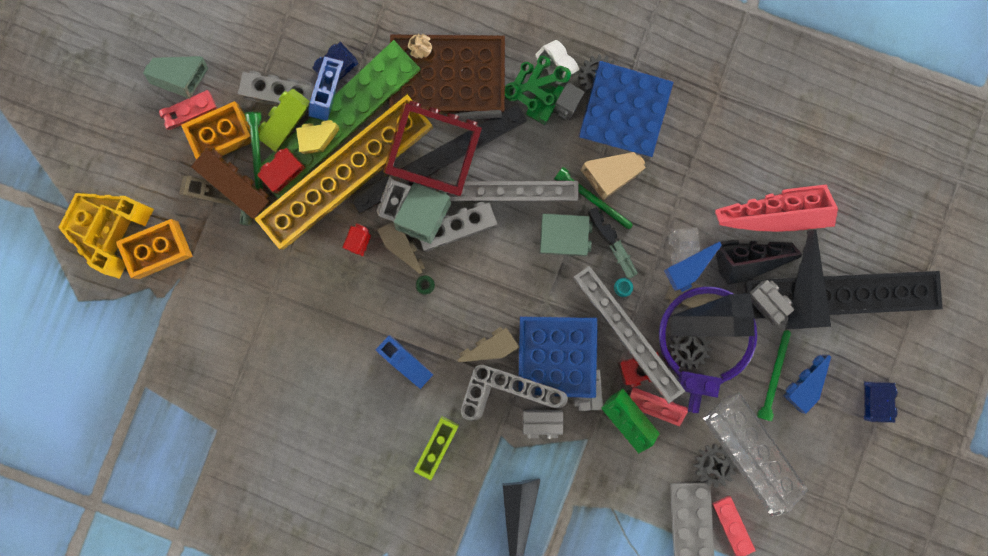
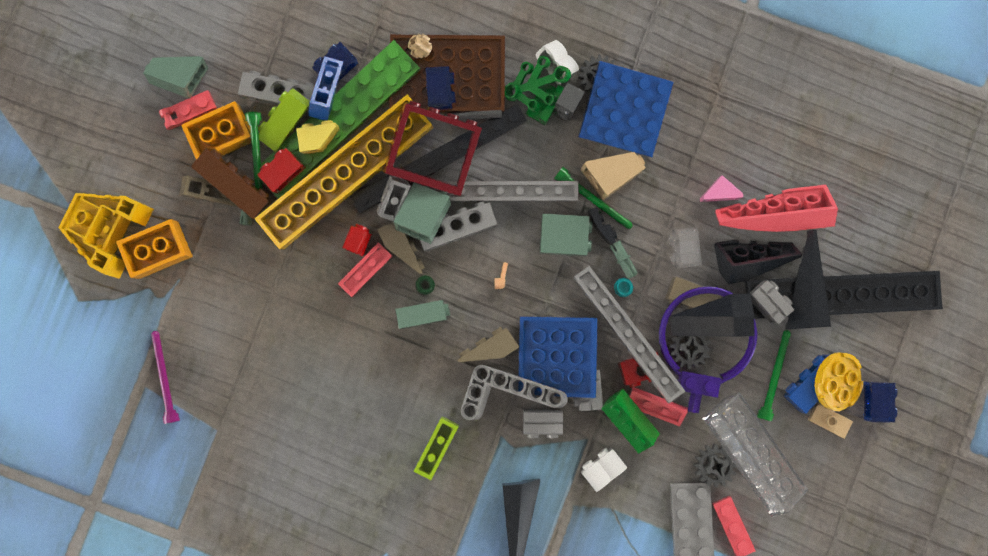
blue slope [376,335,434,389] -> none
blue slope [664,242,722,292] -> none
none -> magenta piece [151,331,180,424]
none -> coral plate [338,242,393,298]
none -> sand green brick [395,300,451,329]
none -> clear blue brick [426,66,456,110]
none -> light nougat hand [494,262,508,289]
none -> white brick [581,448,627,492]
none -> bright pink slope [700,175,743,202]
none -> tan plate [808,403,853,439]
none -> yellow tile [815,352,864,412]

